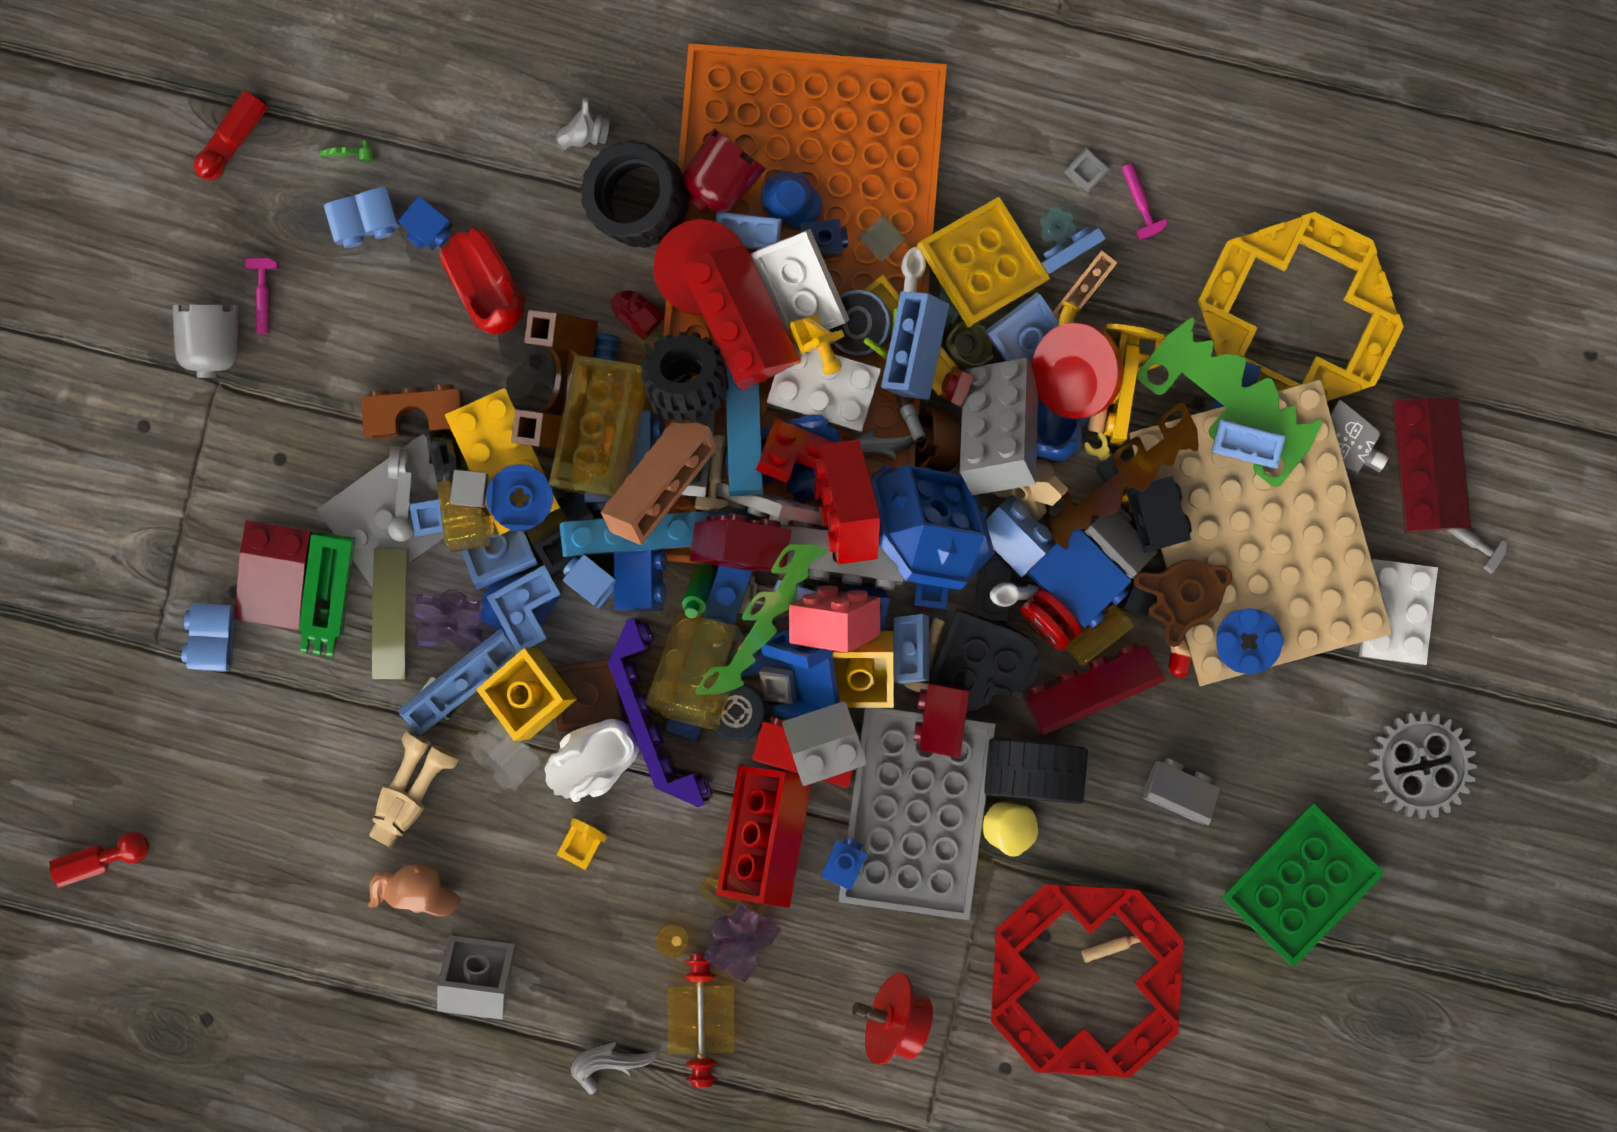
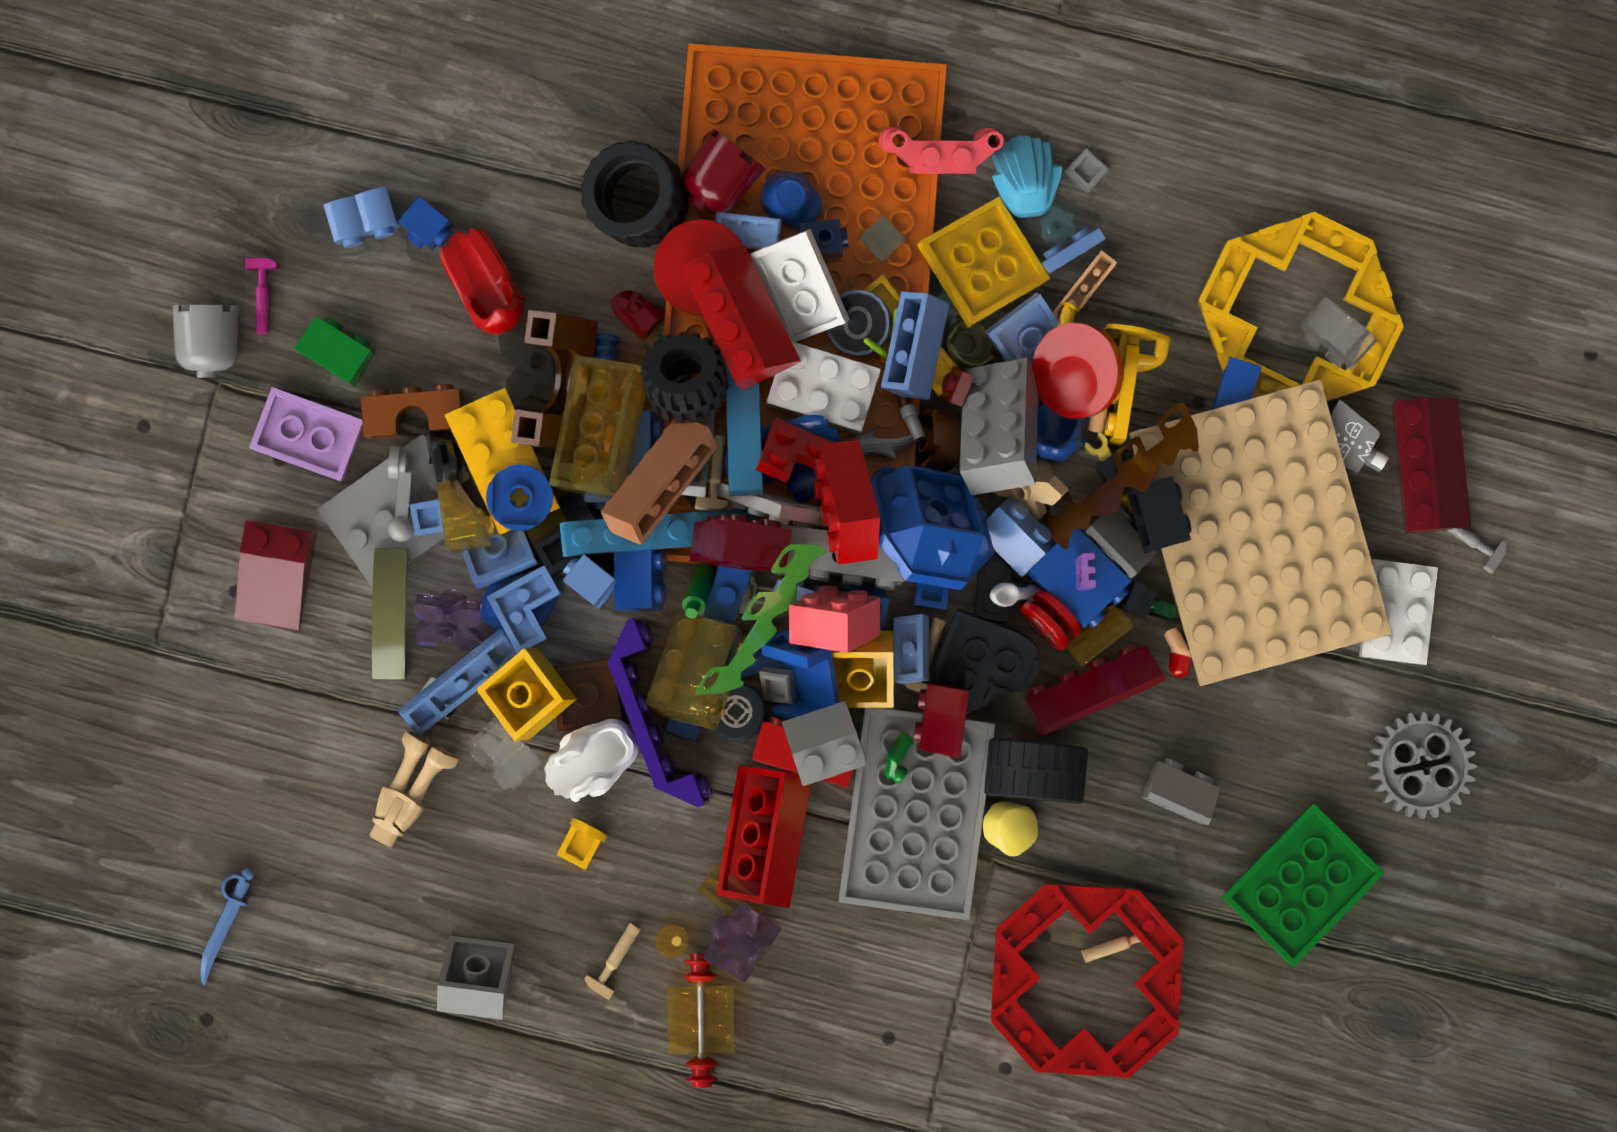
red piece [49,832,149,888] -> none
medium blue brick [182,603,235,672] -> none
red piece [193,90,268,181] -> none
green hinge [298,531,356,658] -> none
bright green piece [320,140,373,162] -> none
nougat hair [368,864,461,916] -> none
light grey tile [450,470,489,508] -> none
light grey animal [556,97,610,151] -> none
light grey piece [571,1042,660,1095] -> none
yellow piece [788,314,844,375] -> none
blue brick [820,837,867,891] -> none
red piece [852,973,933,1065] -> none
white piece [901,247,926,292] -> none
dark pink piece [1121,163,1168,241] -> none
reddish brown tile [1134,559,1232,647] -> none
bright green piece [1137,317,1322,487] -> none
light blue plate [1212,420,1285,469] -> none
blue plate [1215,608,1283,675] -> none
none -> medium blue sword [200,868,254,986]
none -> lavender plate [249,387,363,482]
none -> green brick [294,316,375,387]
none -> tan piece [584,923,641,1000]
none -> coral plate [879,127,1004,174]
none -> green arm [884,732,914,784]
none -> medium azure hair [992,135,1062,218]
none -> medium lavender tile [1075,553,1096,591]
none -> clear brick [1299,296,1378,370]

